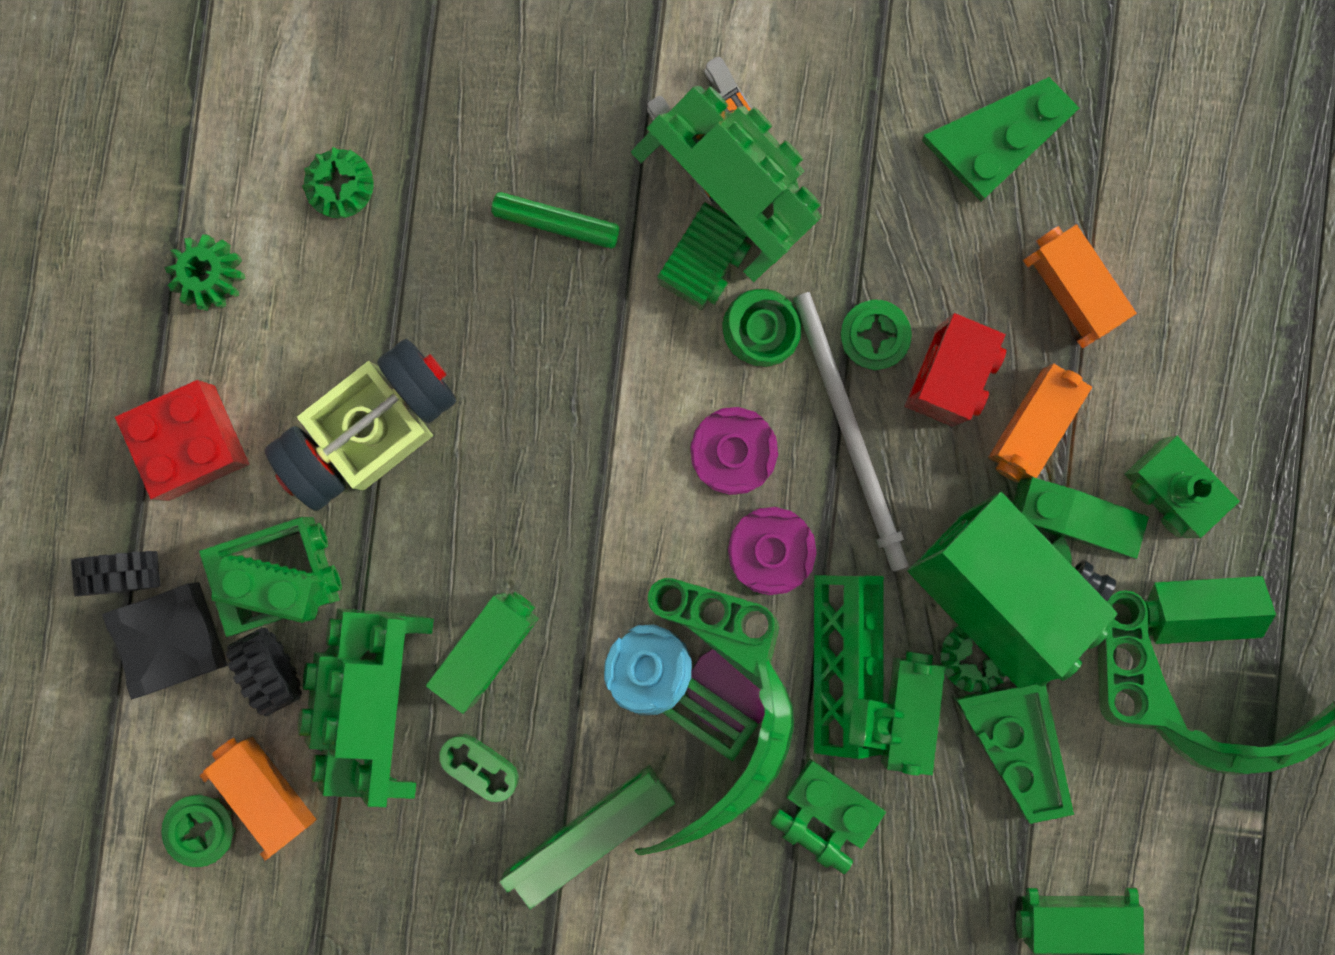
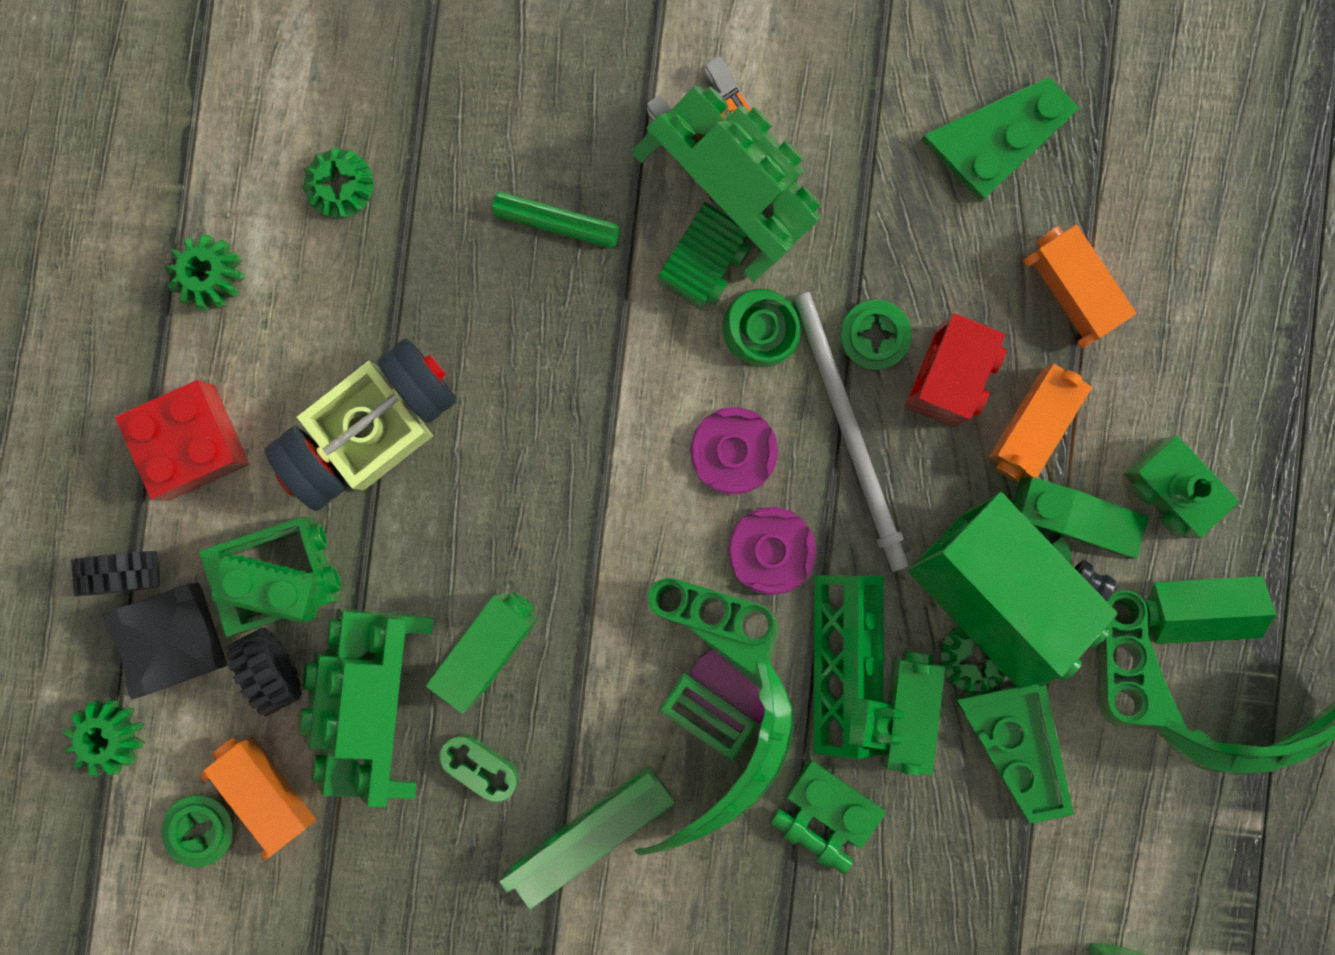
medium azure tile [604,624,692,715] -> none
green brick [1016,888,1144,954] -> none
none -> green gear [62,699,145,777]

